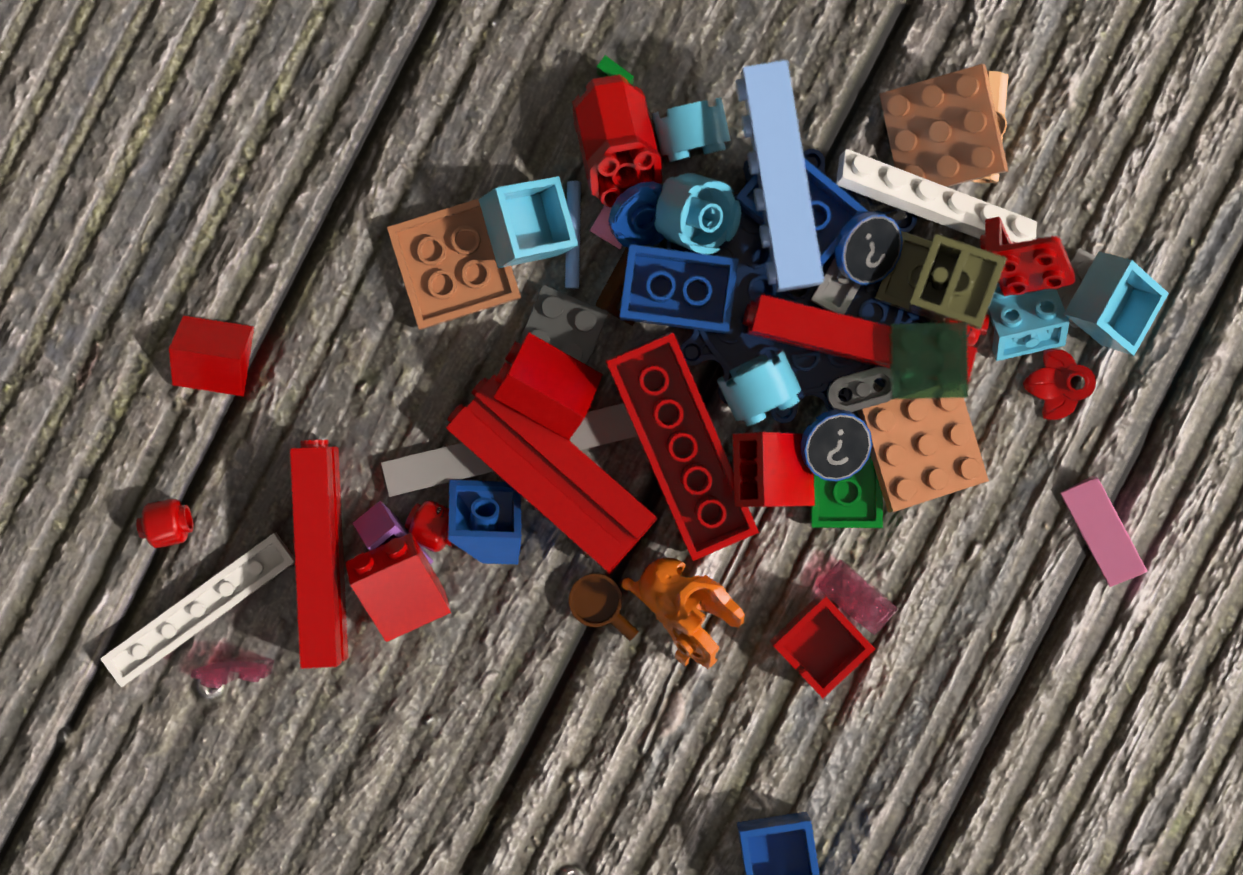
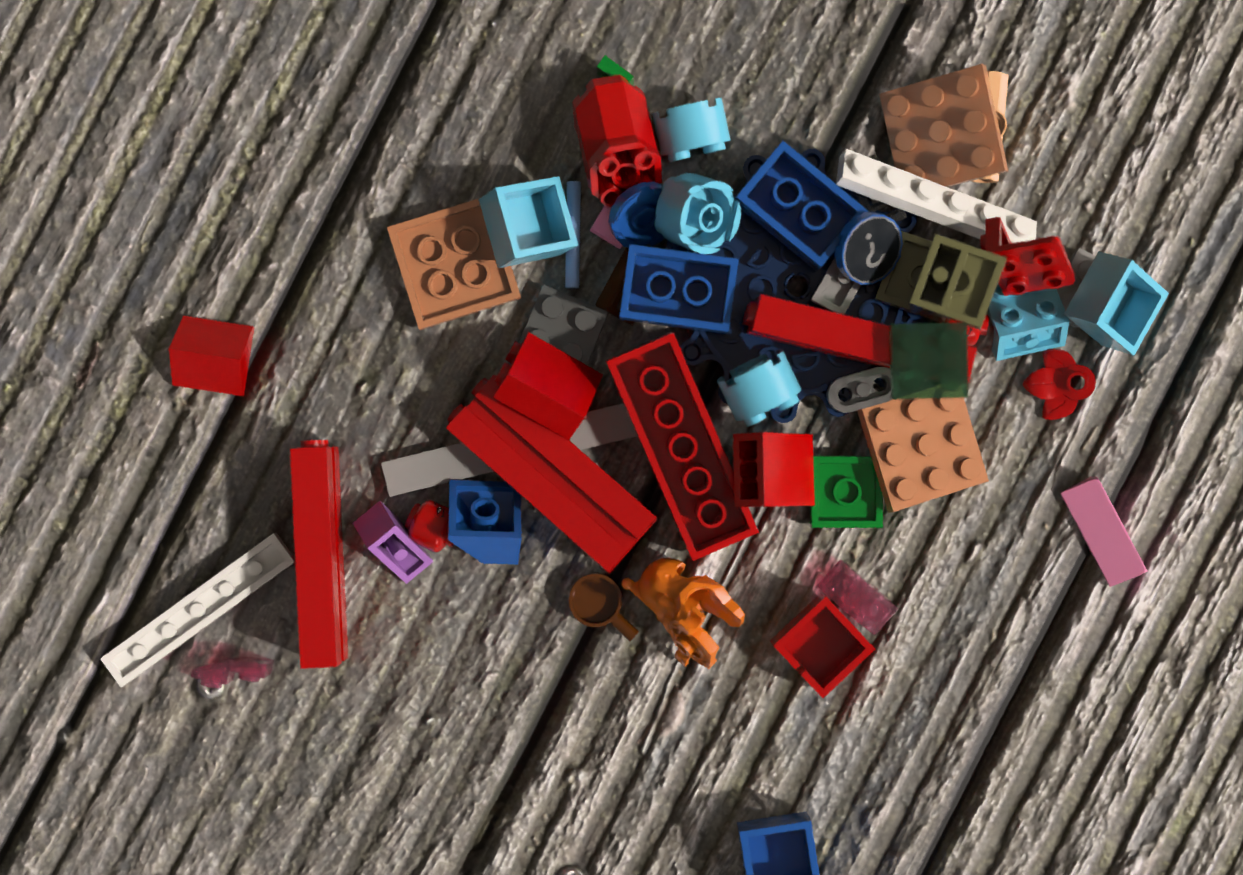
red head [136,499,194,548] -> none
brick [345,532,451,642] -> none
light blue brick [735,60,824,292] -> none
black tile [800,409,872,481] -> none

